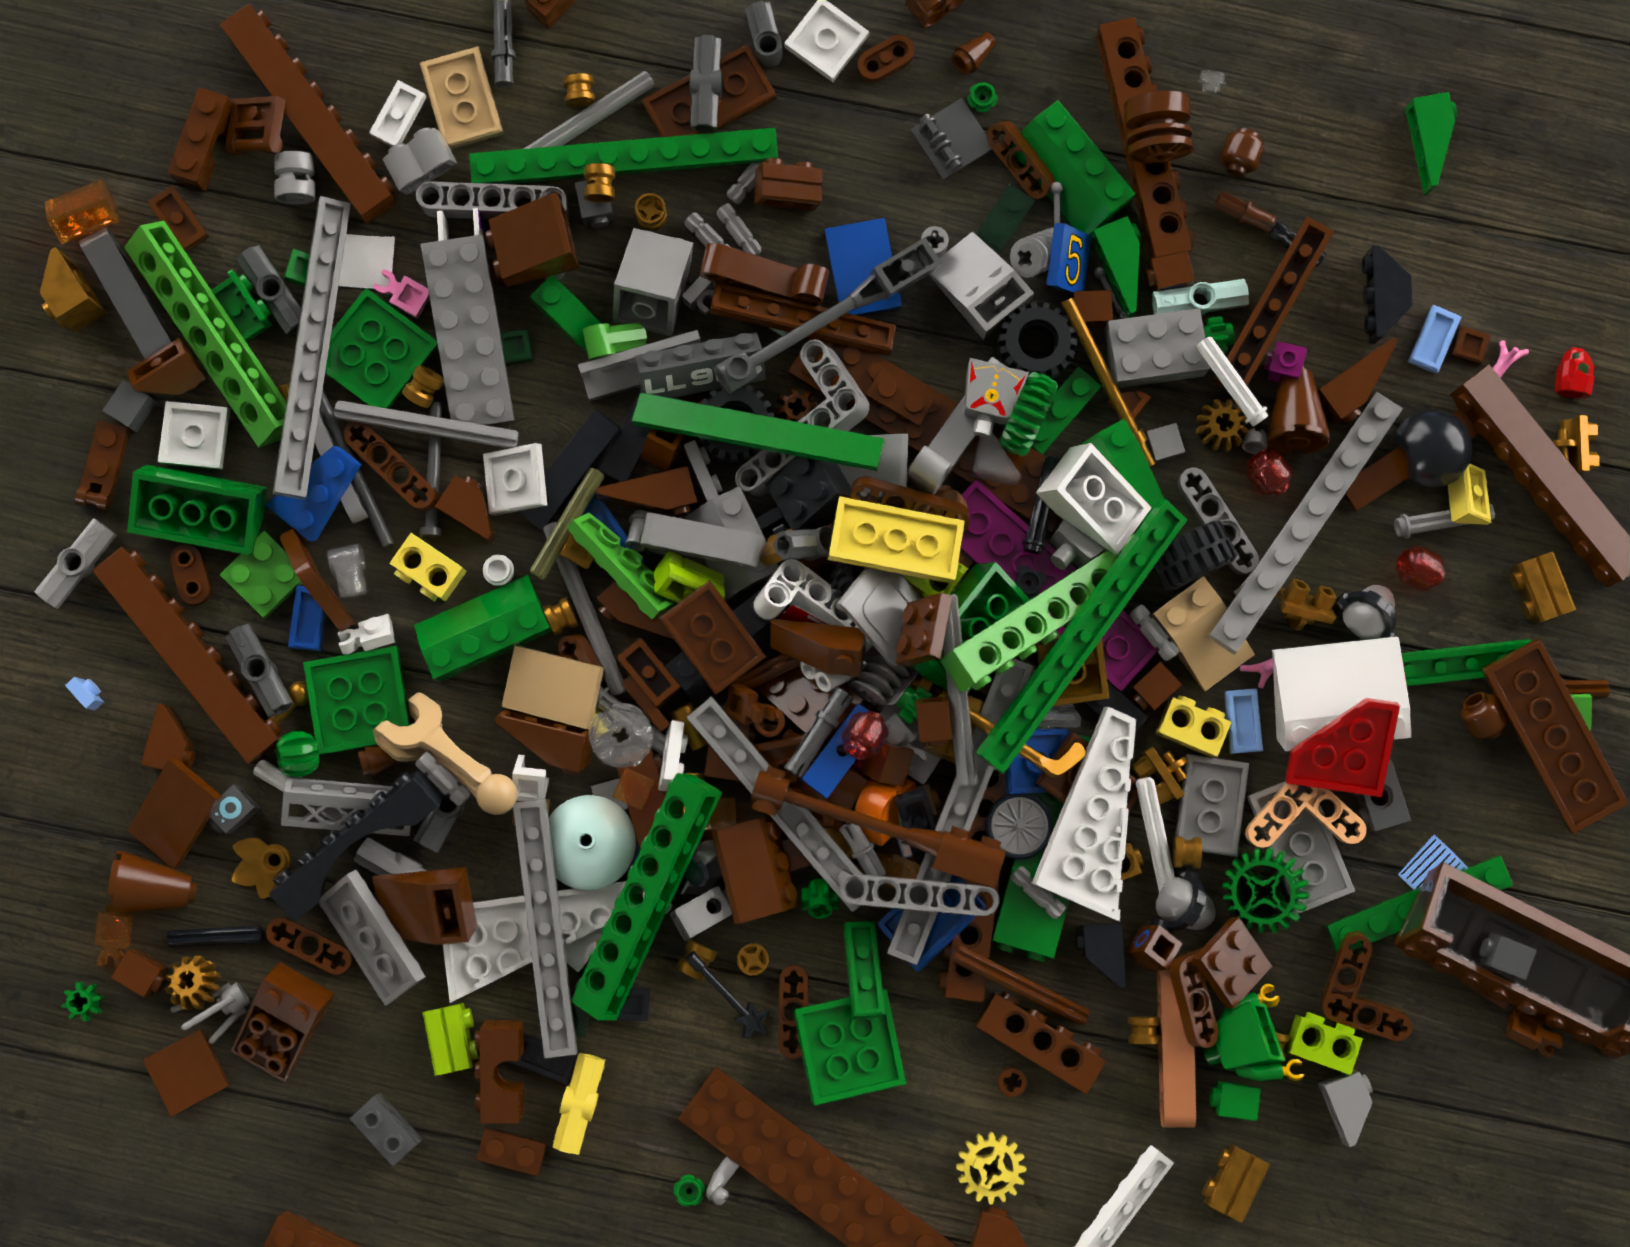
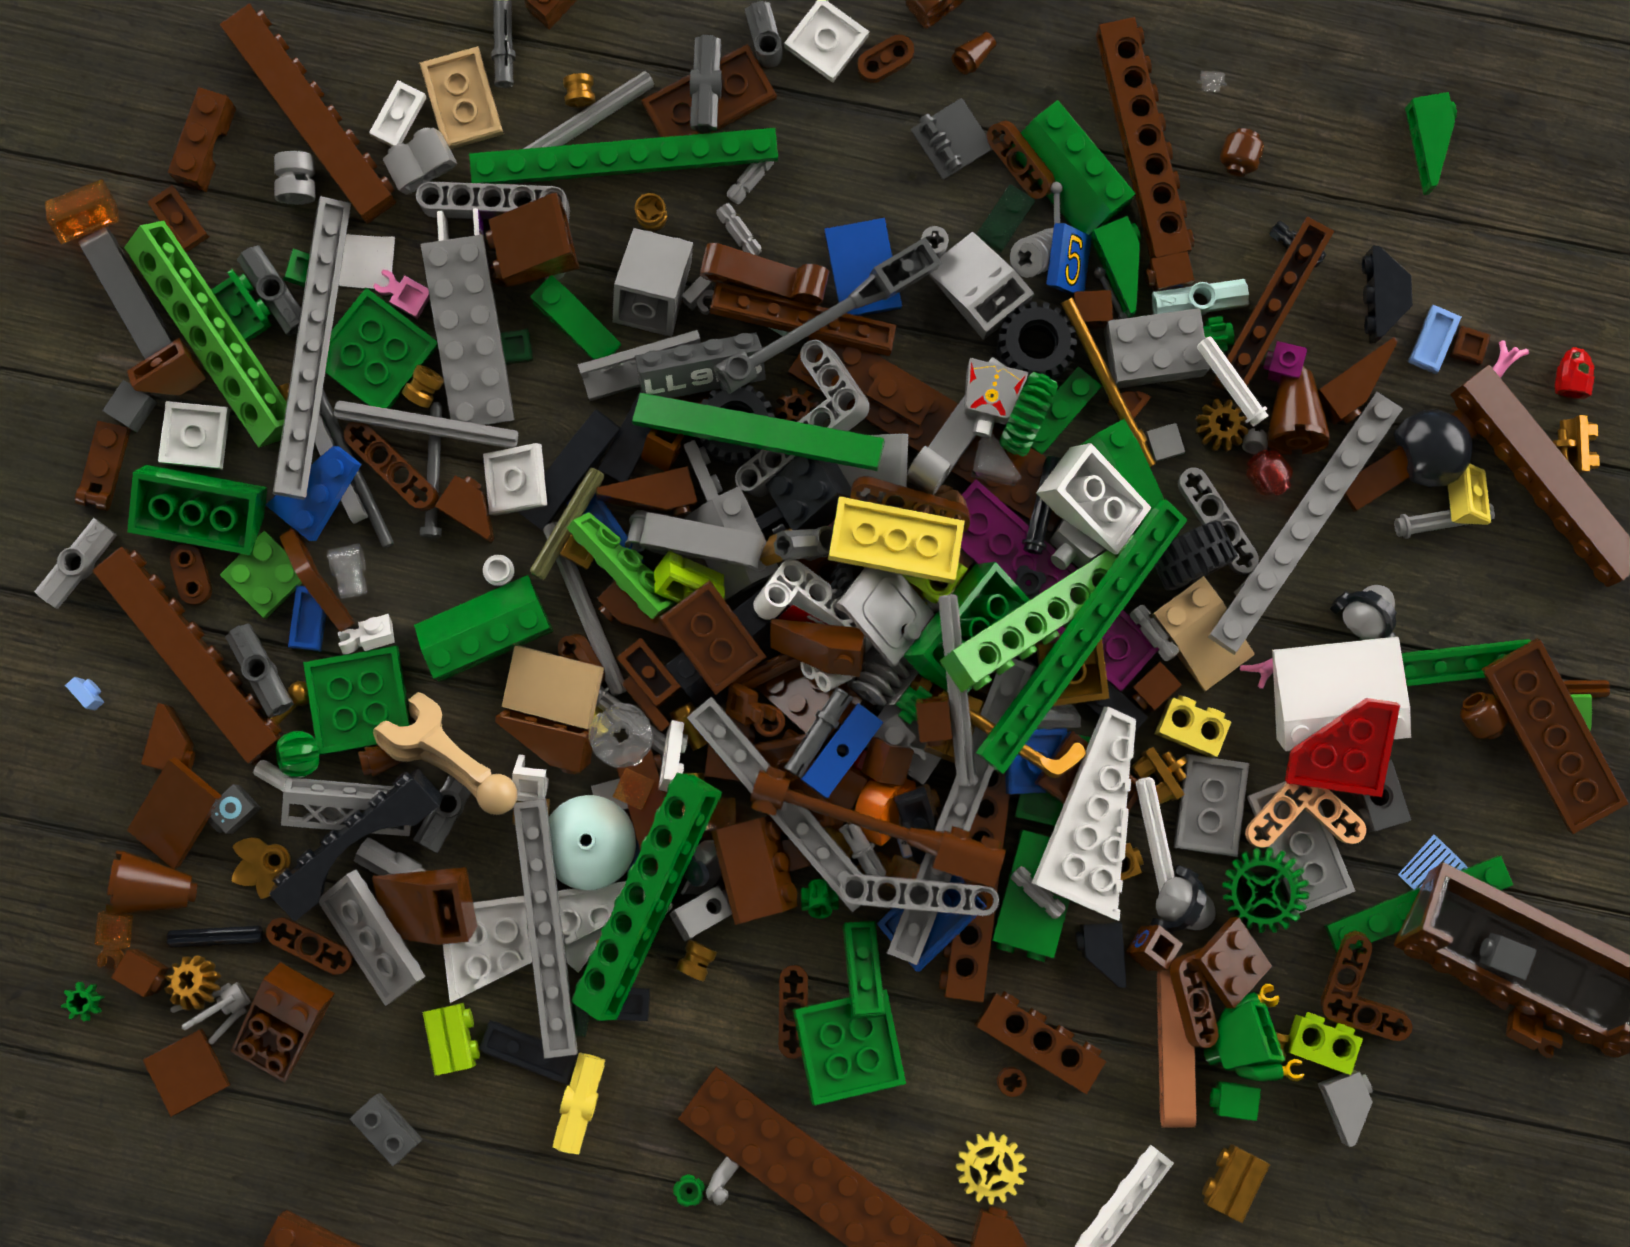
pearl gold slope [40,247,107,333] -> none
reddish brown plate [225,96,286,155] -> none
light yellow brick [390,533,467,602] -> none
light grey axle [415,752,470,806] -> none
reddish brown arch [474,1020,524,1124] -> none
reddish brown plate [476,1127,548,1176] -> none
pearl gold wheel [543,597,578,636] -> none
dark grey brick [575,180,615,228] -> none
bright green piece [582,322,647,361] -> none
pearl gold wheel [584,163,615,203] -> none
light grey axle [685,212,730,247] -> none
black piece [685,951,769,1039] -> none
pearl gold wheel [737,943,769,976] -> none
reddish brown brick [754,158,822,211] -> none
clear red head [841,711,889,760] -> none
reddish brown plate [896,593,952,667] -> none
reddish brown axle [950,945,1090,1025] -> none
green plate [967,82,998,112] -> none
light grey wheel [986,793,1053,860] -> none
reddish brown wheel [1123,90,1194,163] -> none
pearl gold wheel [1128,1016,1161,1044] -> none
pearl gold wheel [1173,836,1202,869] -> none
reddish brown axle [1214,191,1276,234] -> none
light blue tile [1224,689,1263,754] -> none
pearl gold hips [1275,578,1337,631] -> none
clear red head [1396,545,1445,591] -> none
pearl gold brick [1510,552,1576,625] -> none

